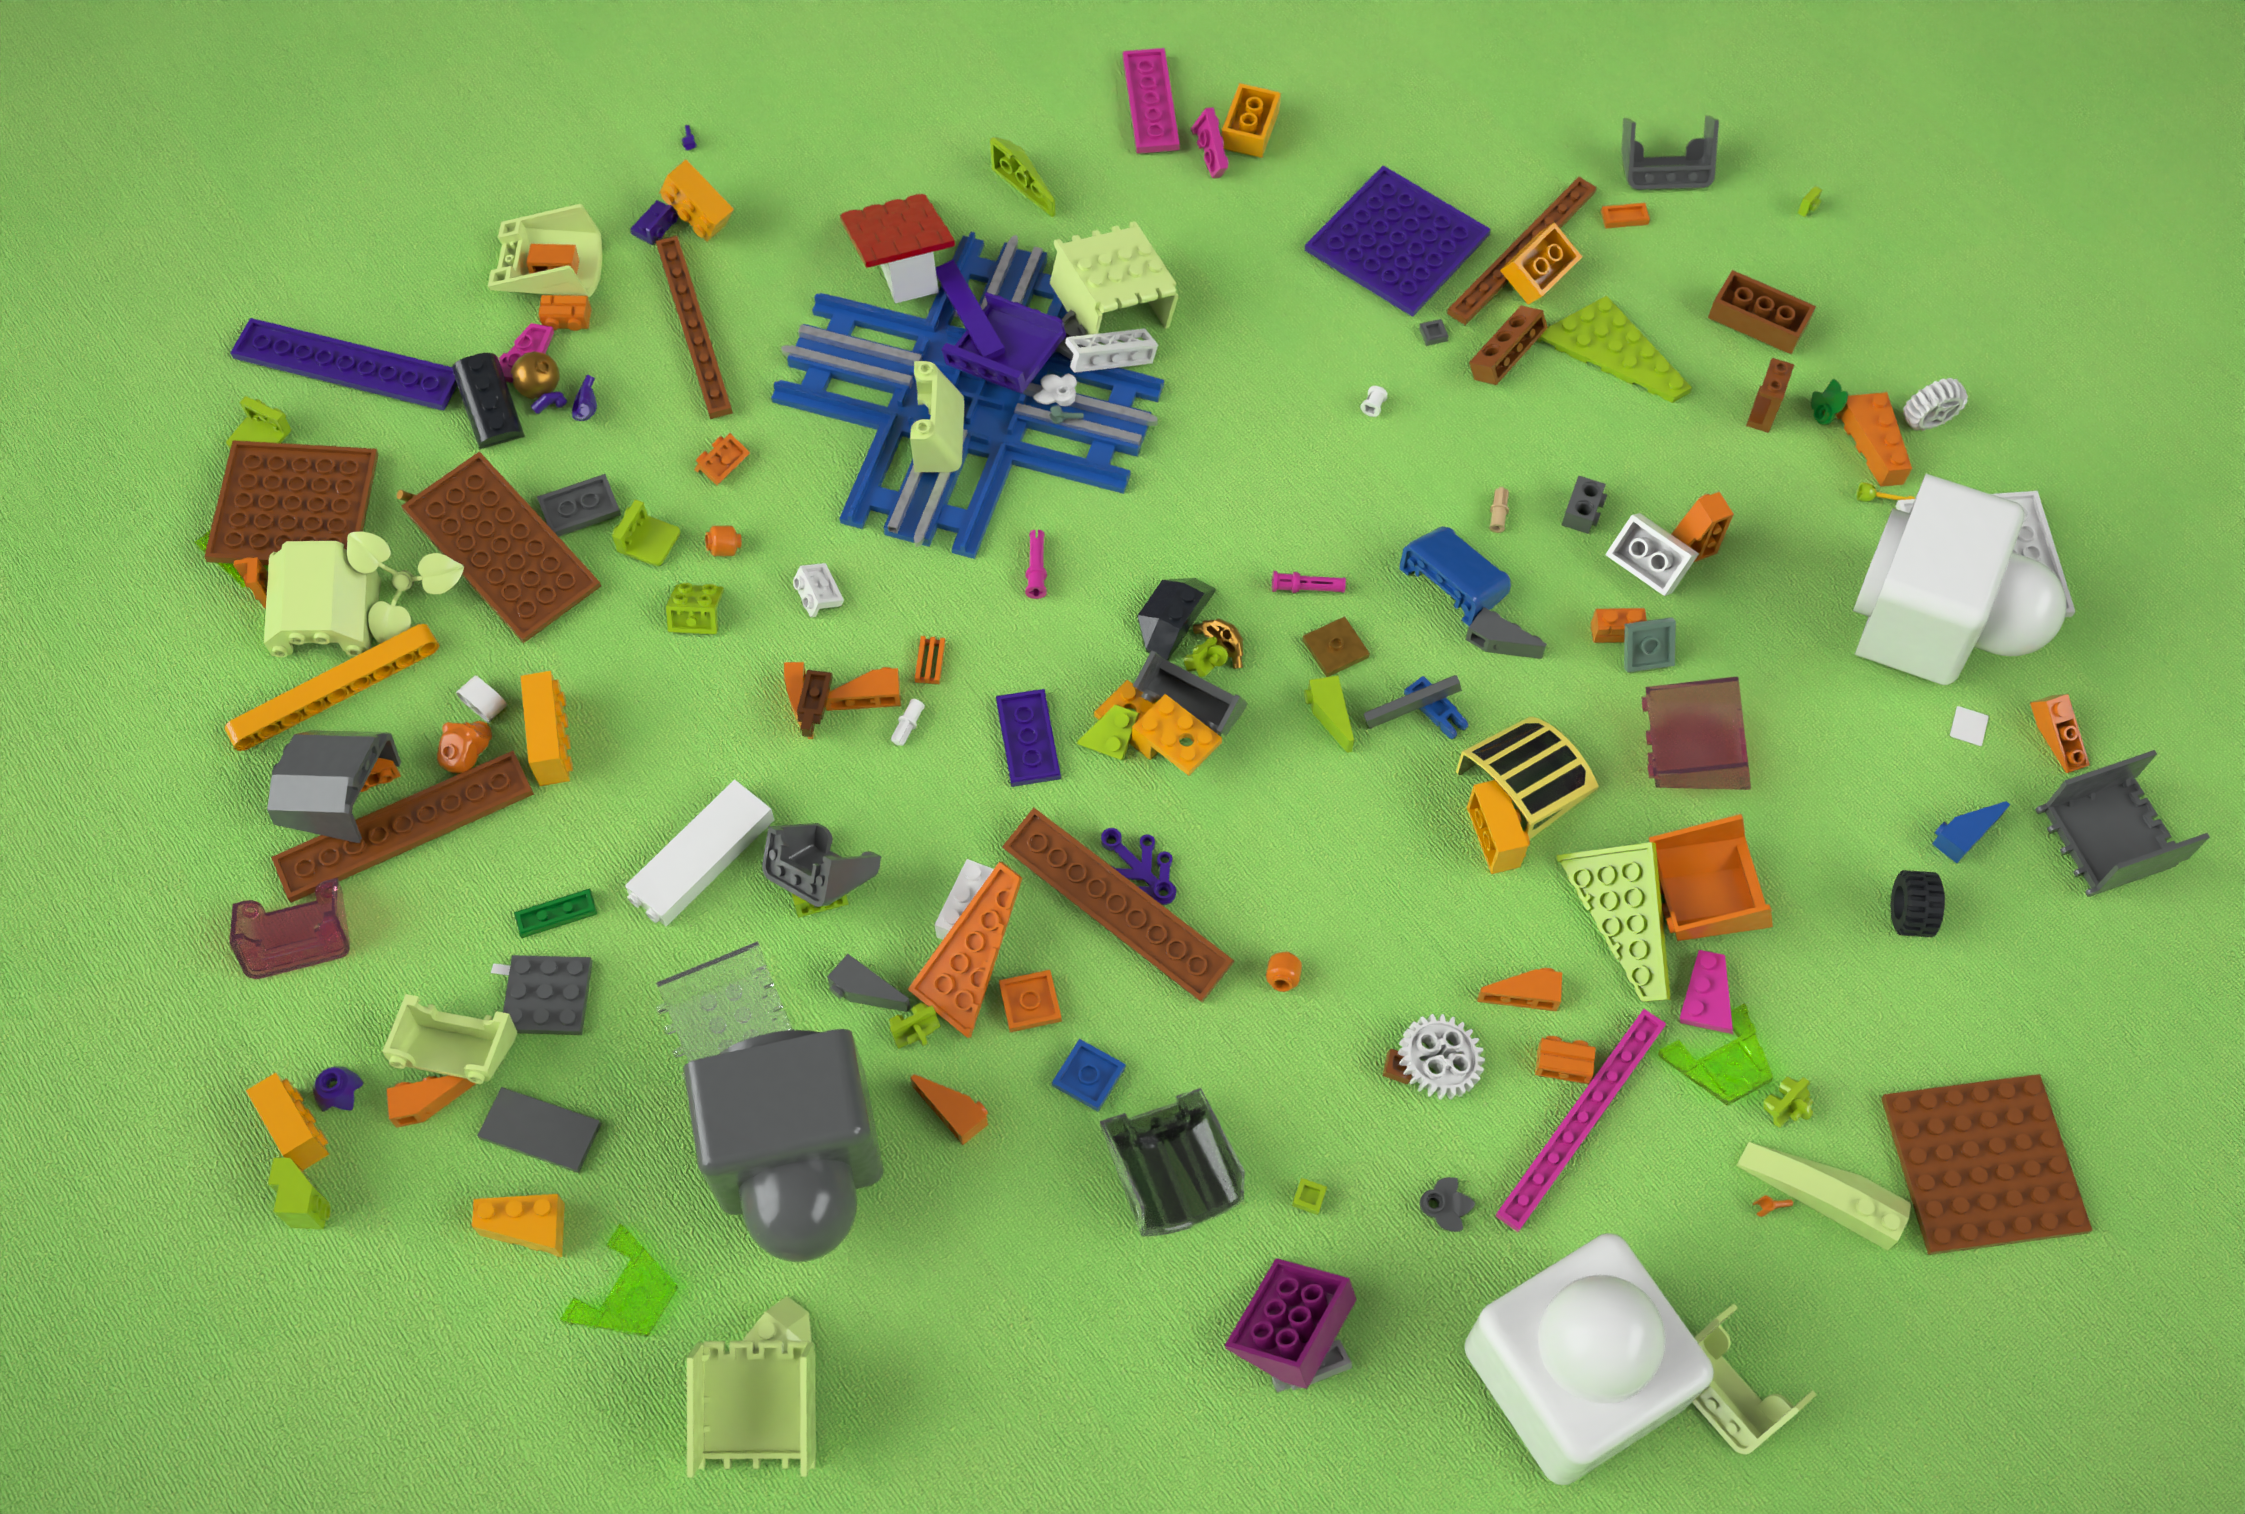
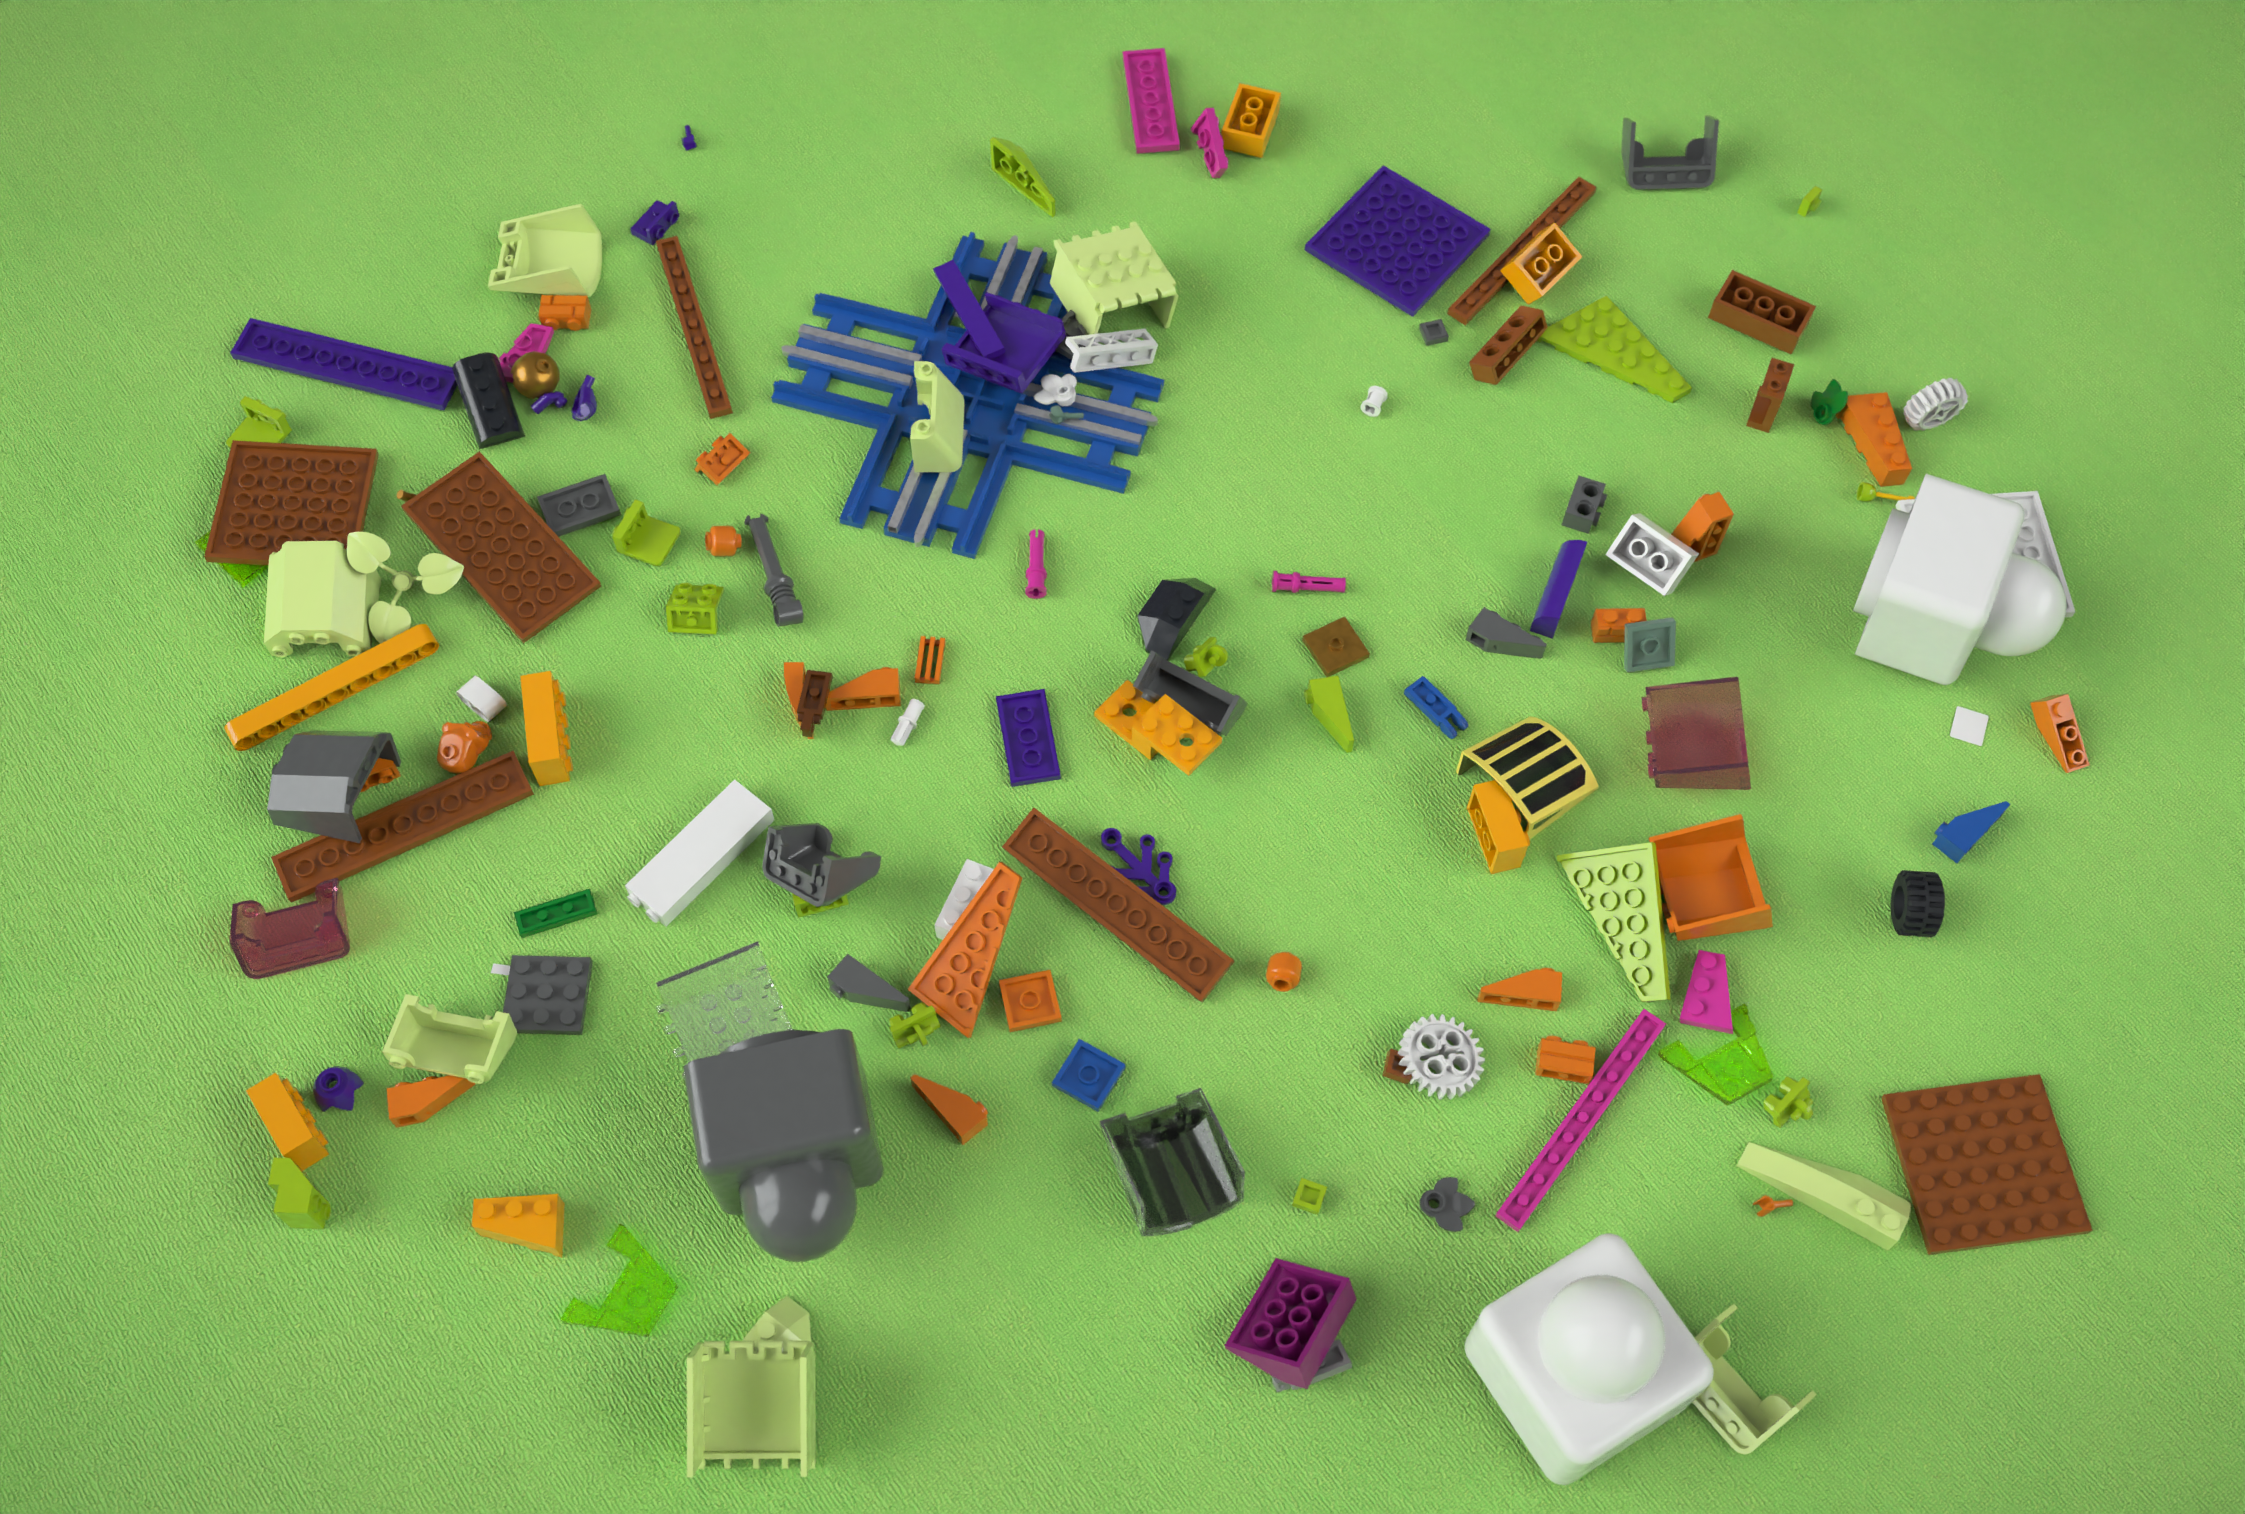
orange bracket [233,557,268,609] -> none
dark grey tile [477,1087,602,1173] -> none
orange brick [527,244,579,275] -> none
light orange brick [659,160,734,241] -> none
white bracket [793,563,844,617] -> none
red piece [840,194,955,303] -> none
lime wing [1077,705,1140,760] -> none
pearl gold piece [1193,618,1244,669] -> none
dark grey tile [1364,675,1462,729] -> none
blue windscreen [1399,526,1511,626] -> none
tan axle [1490,487,1509,533] -> none
orange tile [1601,203,1650,228] -> none
dark grey windscreen [2035,750,2210,897] -> none
none -> dark grey piece [744,514,803,627]
none -> dark purple brick [1530,540,1587,639]

